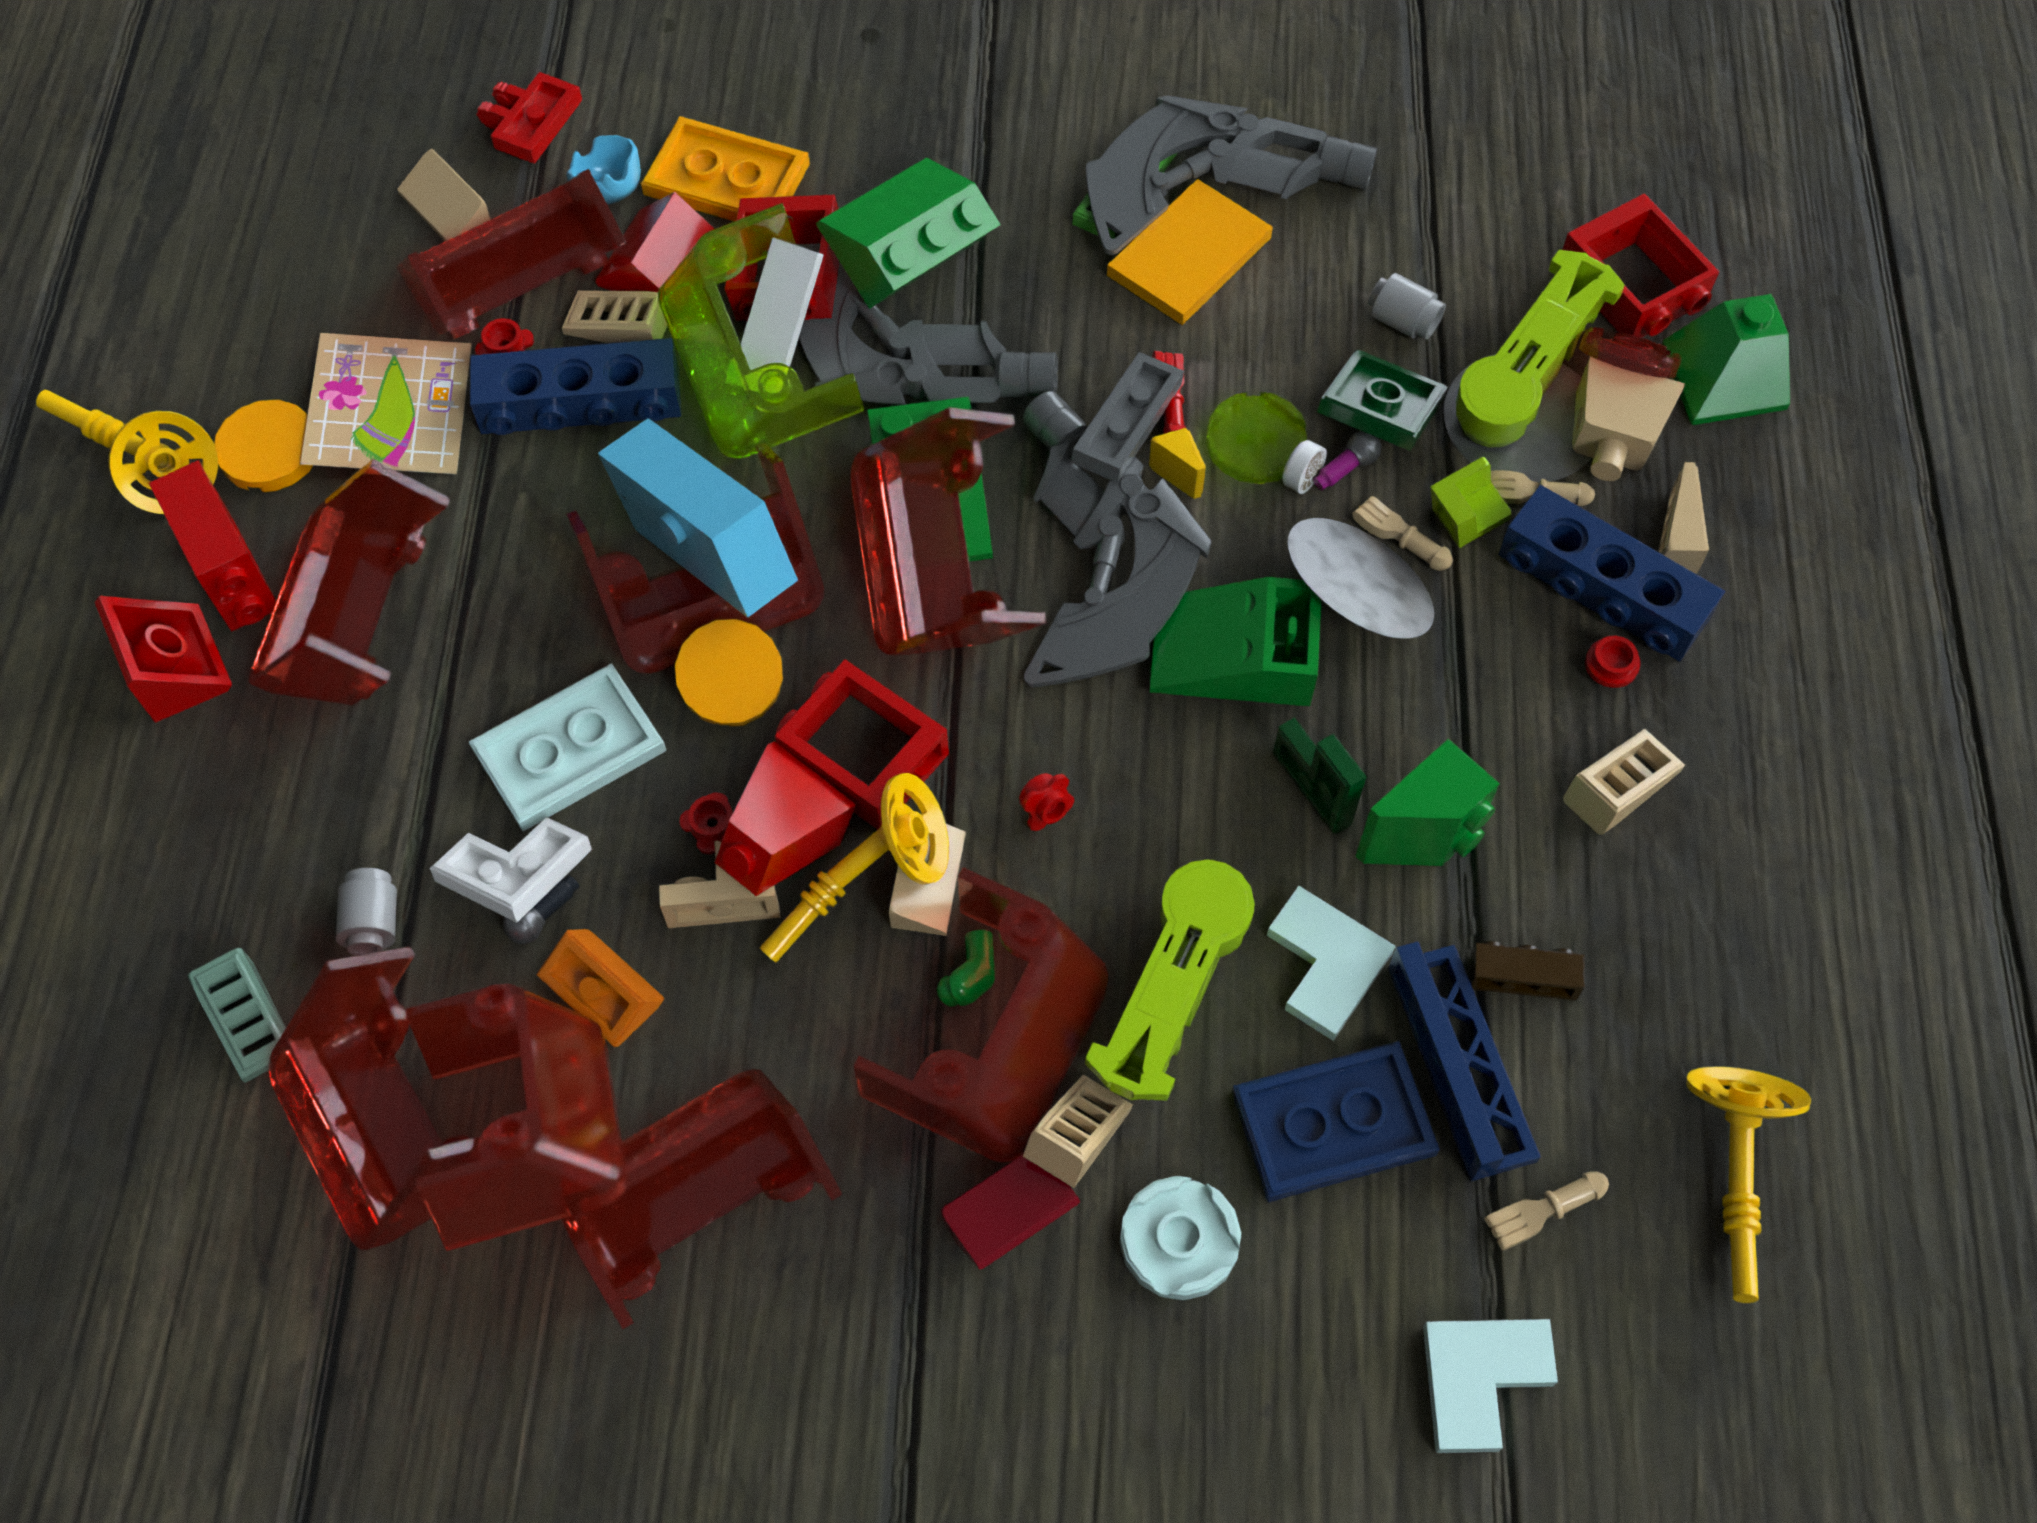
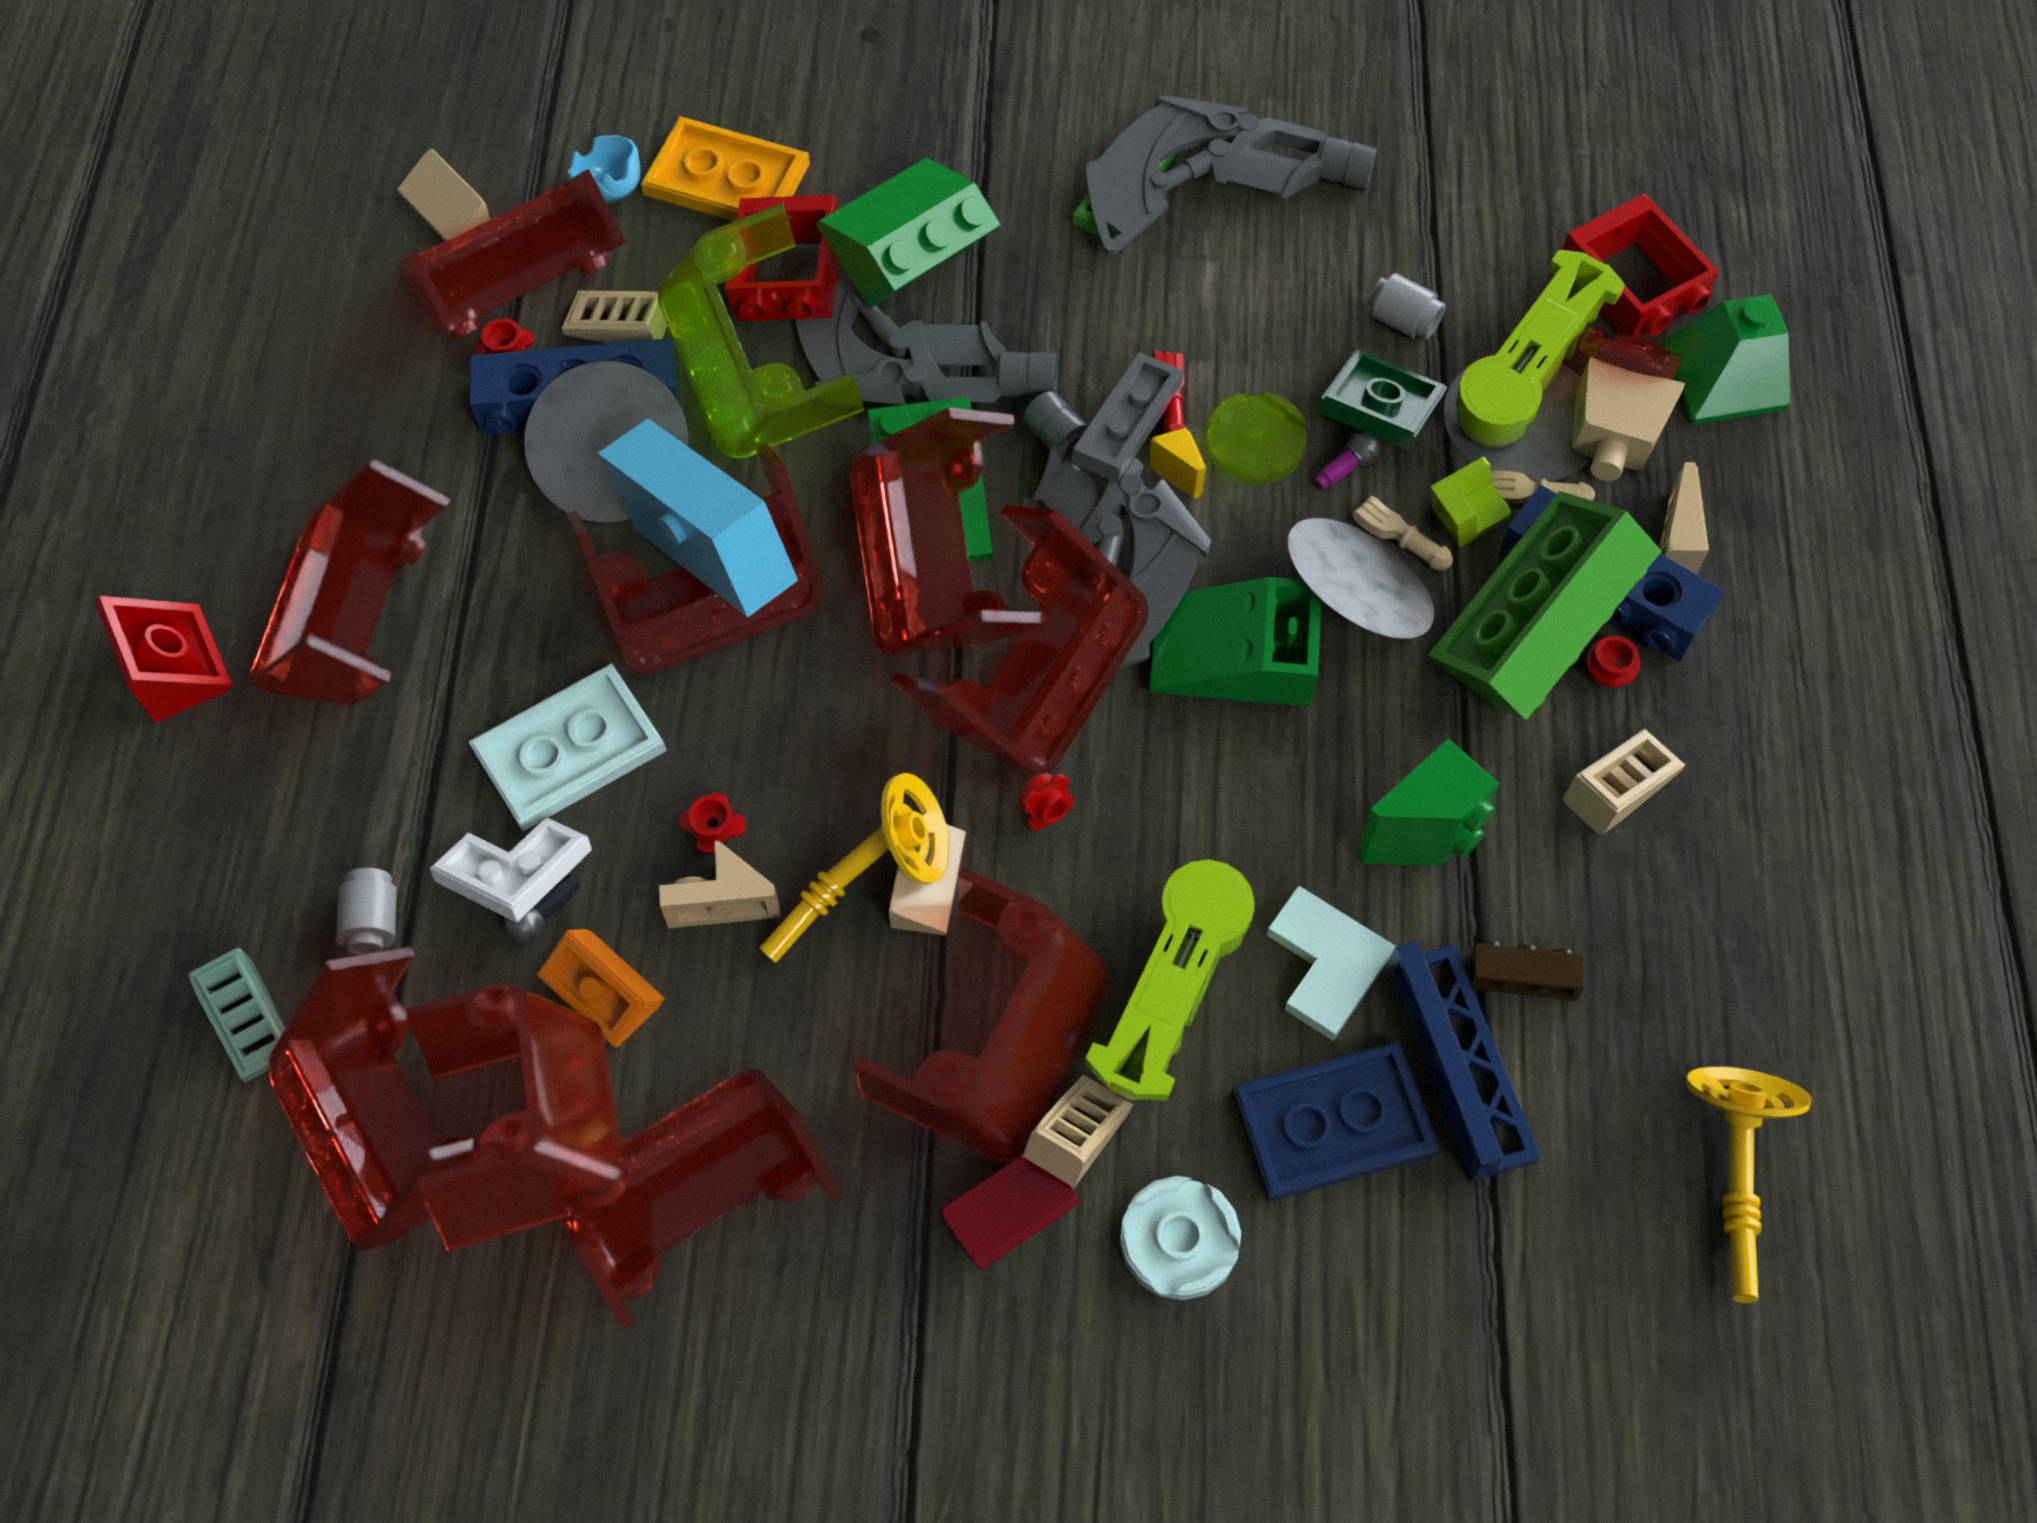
yellow dish [36,390,218,514] -> none
red window [148,460,280,632] -> none
light orange tile [214,400,313,492] -> none
sticker [300,333,472,474] -> none
red hinge [476,72,583,164] -> none
slope [596,192,726,315] -> none
light orange tile [675,619,783,727] -> none
red slope [714,741,857,896] -> none
white tile [729,238,824,400] -> none
red window [775,659,949,830] -> none
green arm [937,930,995,1007] -> none
light orange tile [1107,179,1273,325] -> none
dark green tile [1273,717,1367,834] -> none
white tile [1282,440,1327,494] -> none
light aqua tile [1423,1319,1558,1453] -> none
tan piece [1484,1172,1609,1250] -> none
none -> flat silver sticker [524,361,689,522]
none -> clear red windscreen [890,505,1149,774]
none -> bright green slope [1428,491,1661,720]

